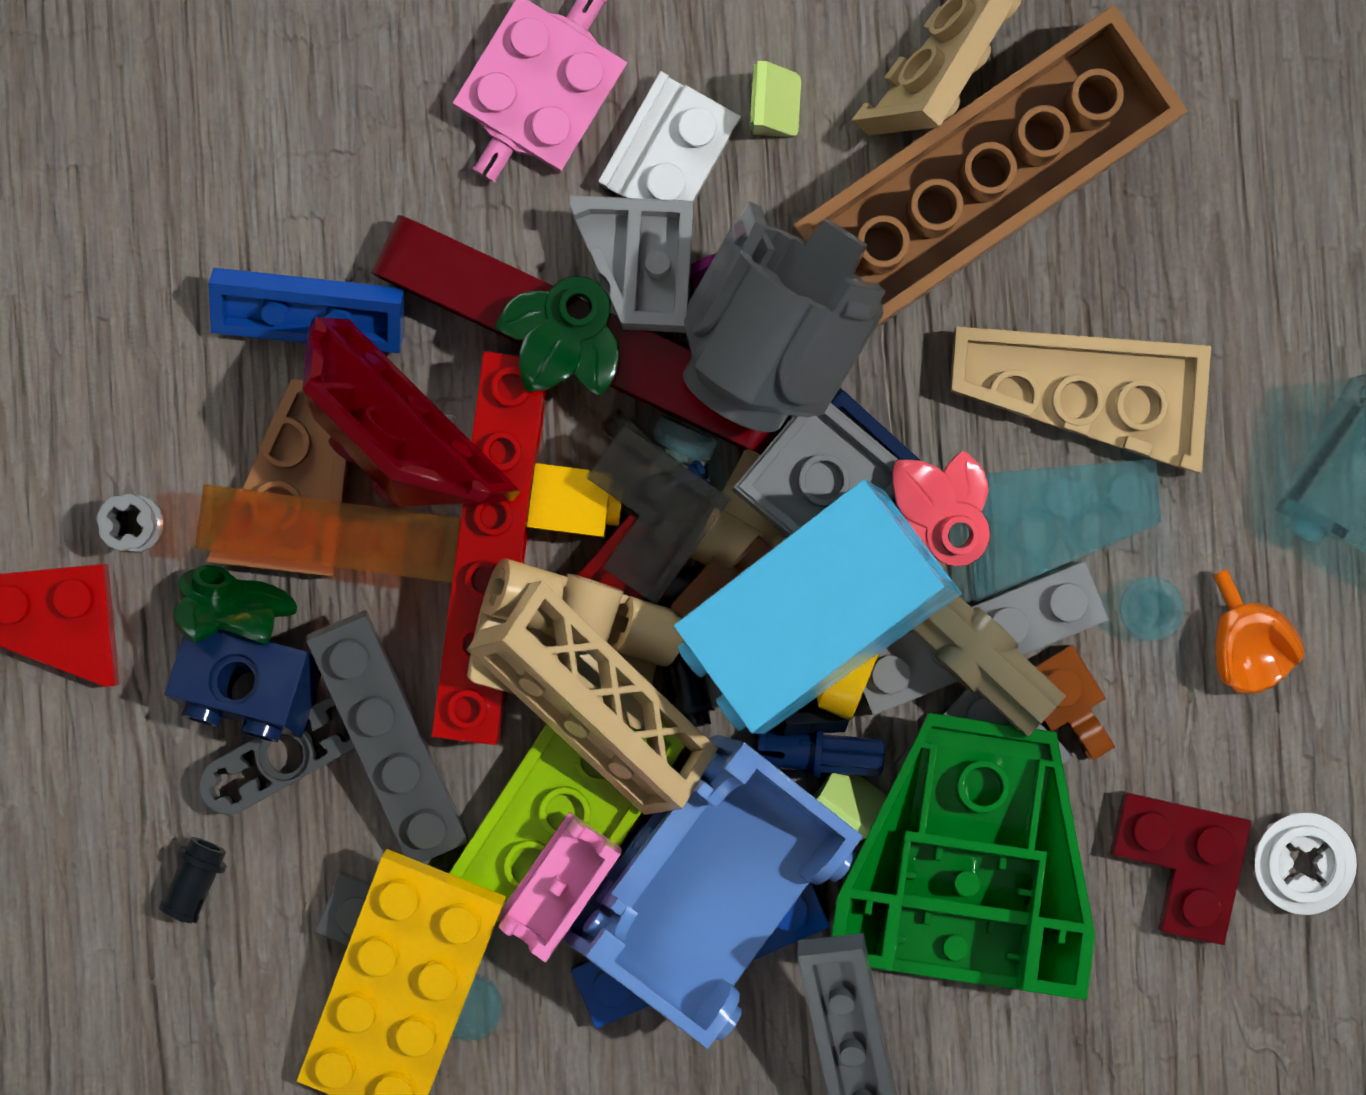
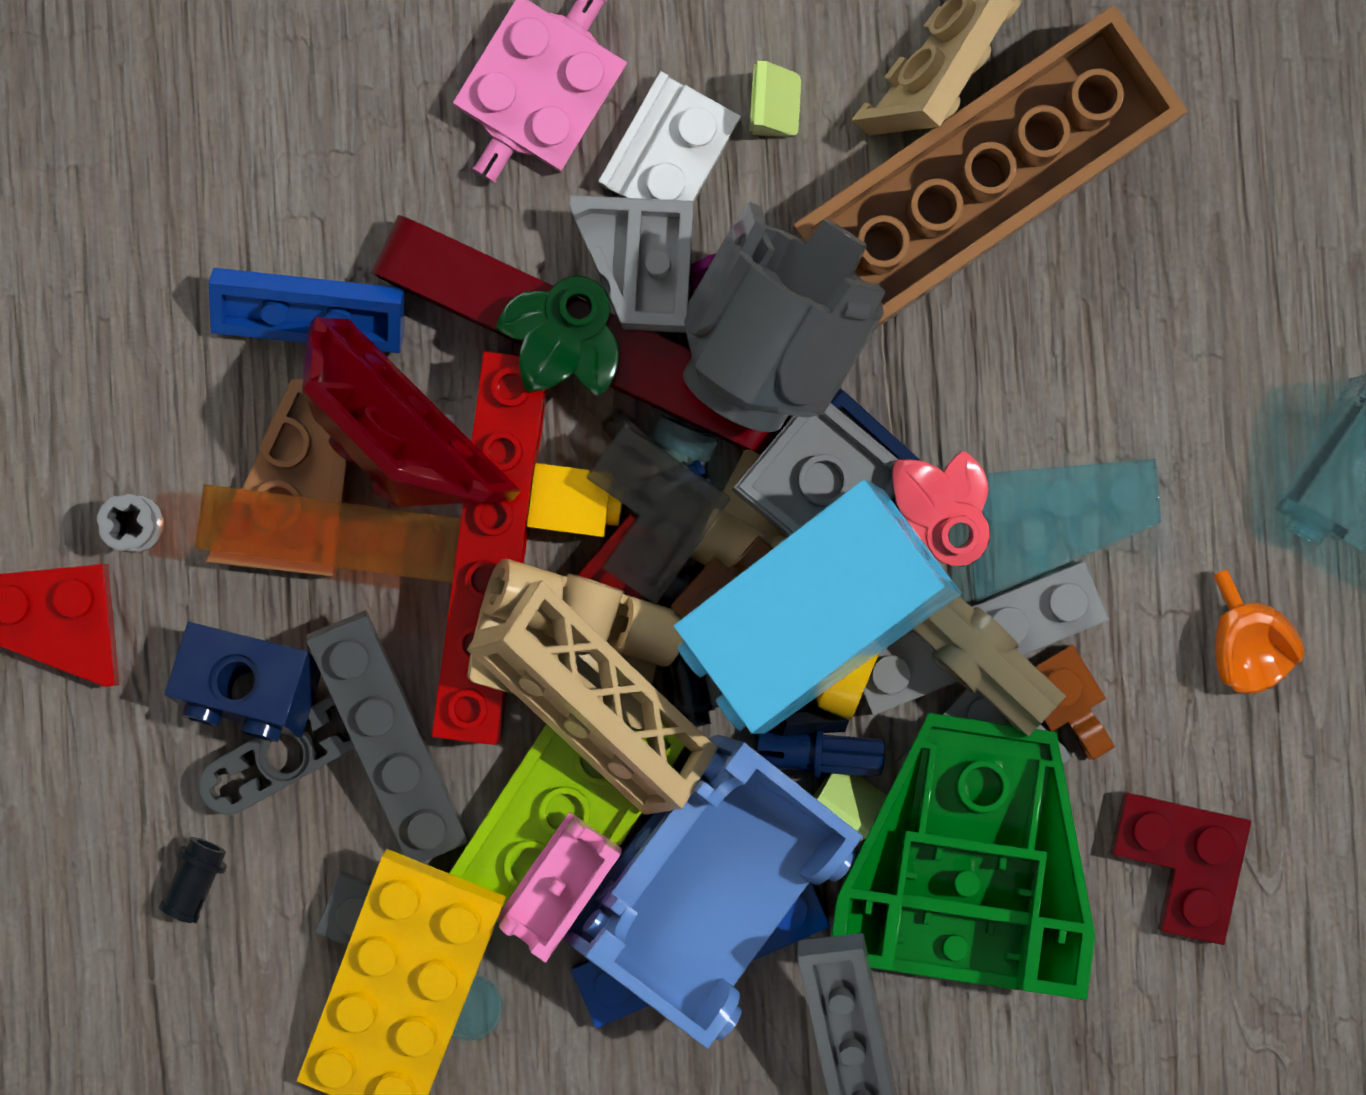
dark green plate [173,565,297,644] -> none
tan wing [949,326,1211,474] -> none
clear light blue plate [1120,577,1185,641] -> none
white gear [1253,813,1357,915] -> none

